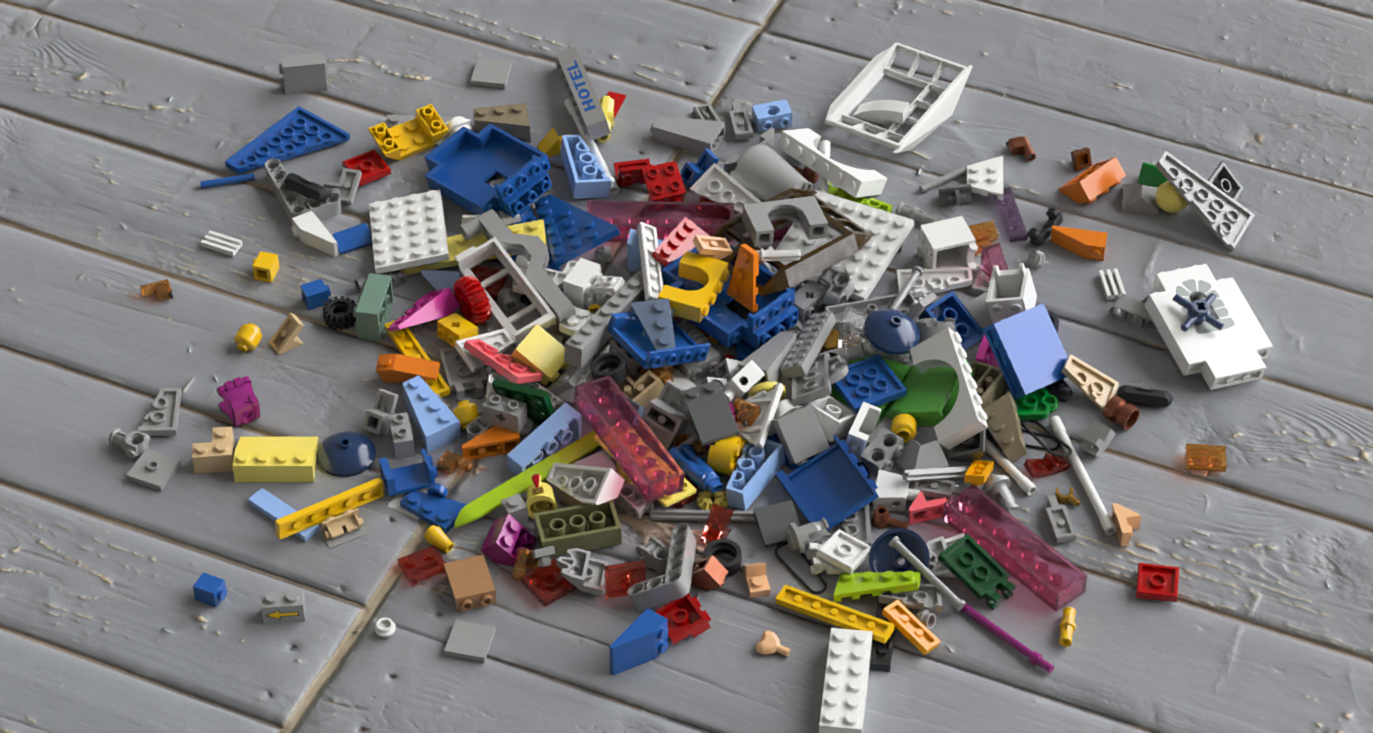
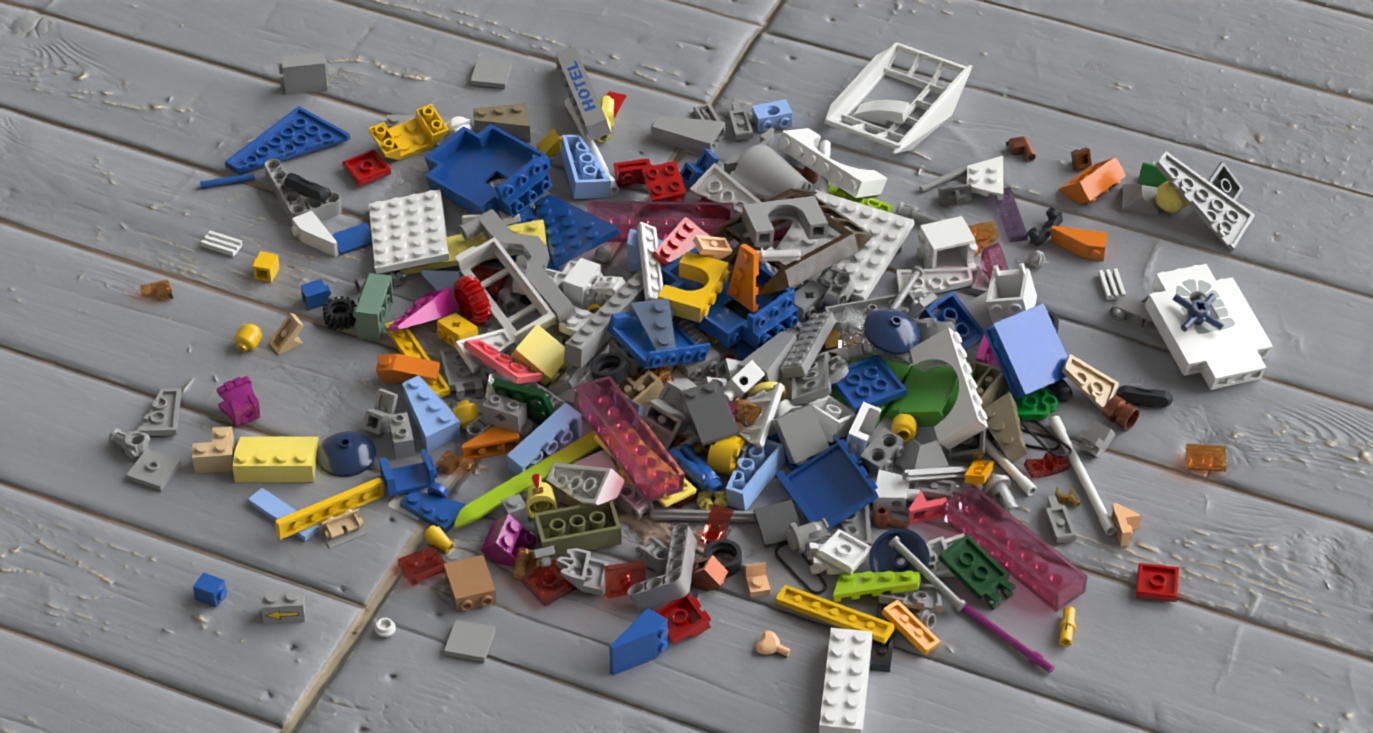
light grey plate [320,168,362,205] -> none

